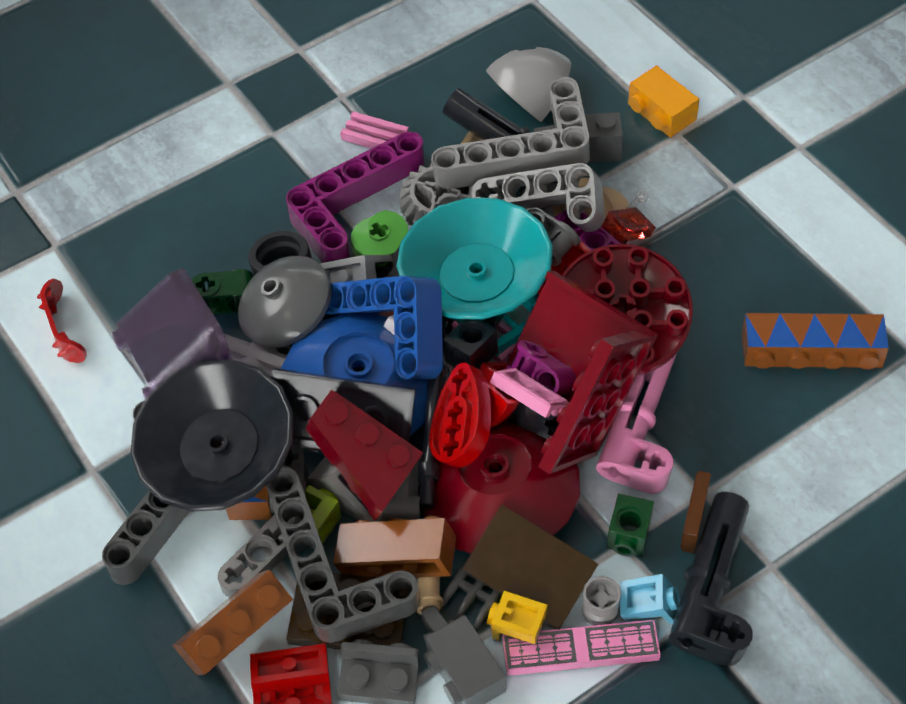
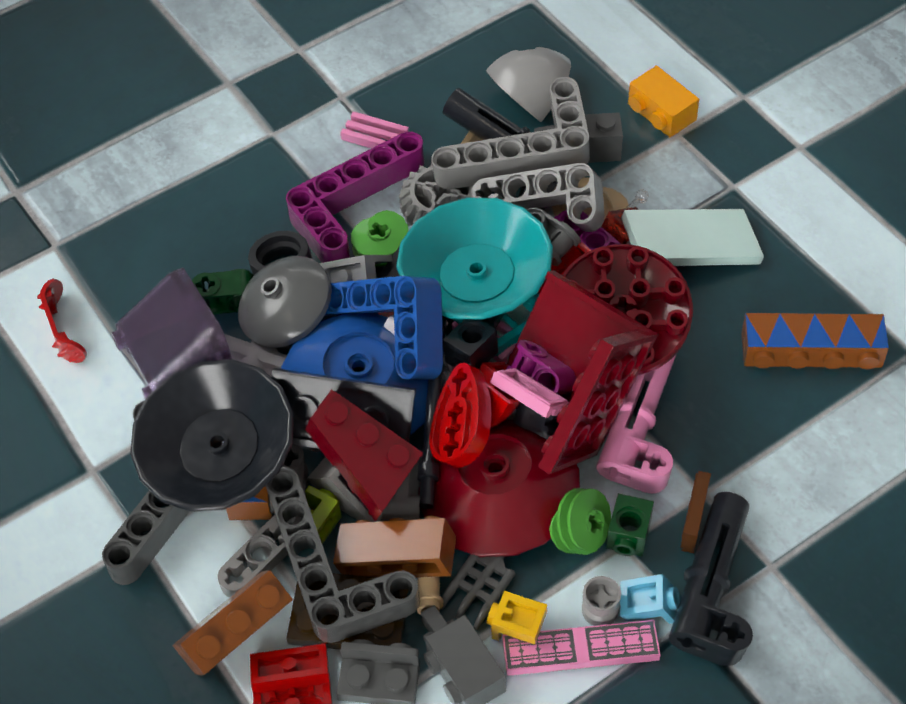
dark brown tile [463,505,599,629] -> none
none -> bright green piece [549,488,611,555]
none -> light aqua tile [621,209,764,266]

